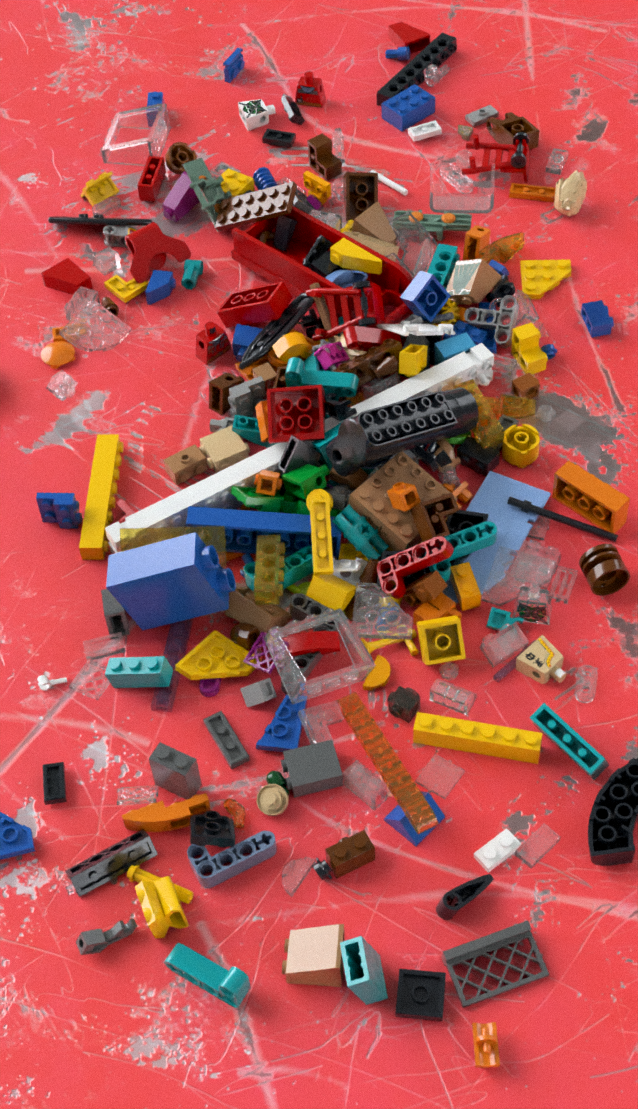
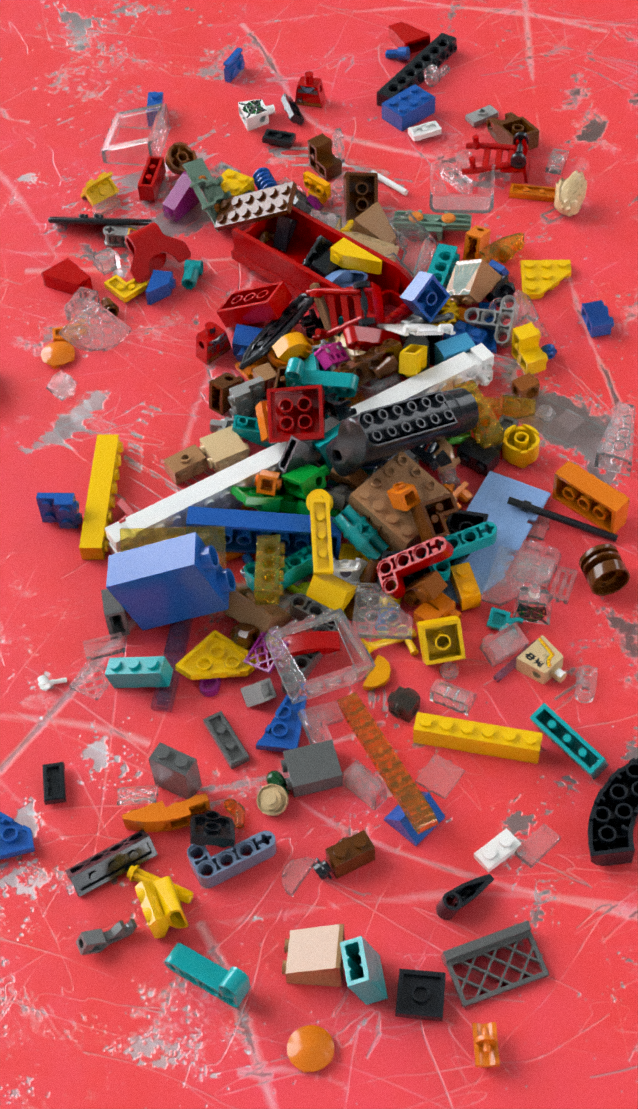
dark tan tile [458,125,473,141] -> none
none -> orange dish [287,1025,334,1073]
none -> clear wedge [594,402,636,477]

